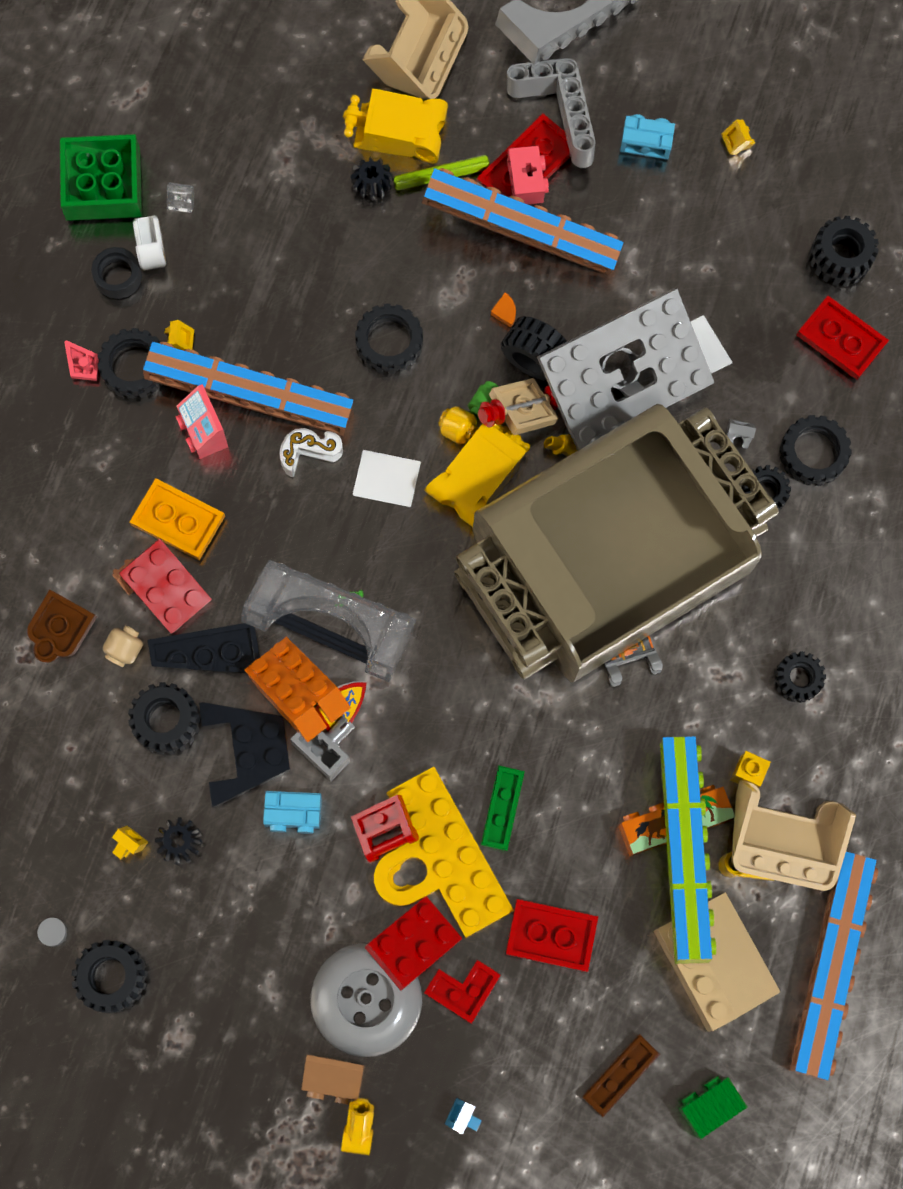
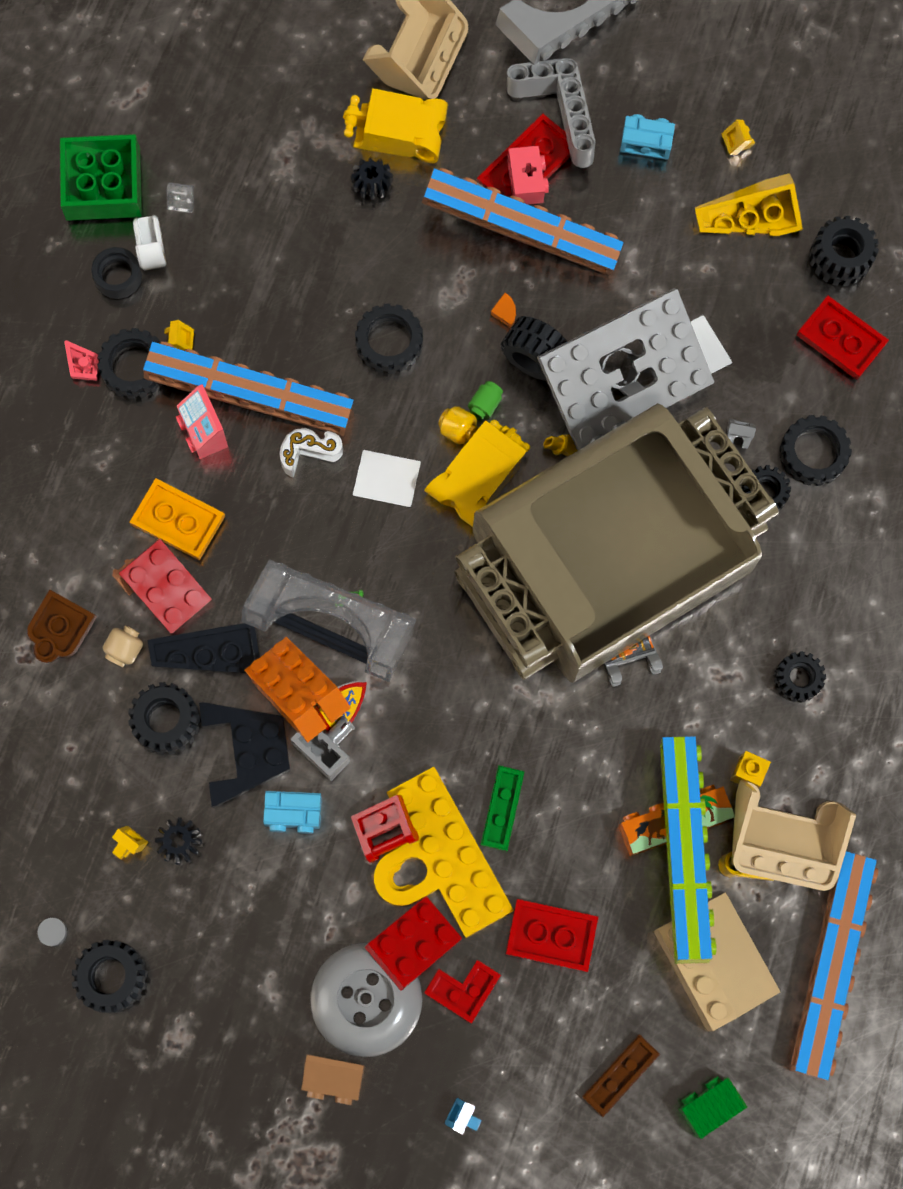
yellow piece [341,1098,374,1156] -> none
lime axle [393,155,490,190] -> none
tan plate [478,378,559,435] -> none
none -> yellow wedge [694,173,803,236]

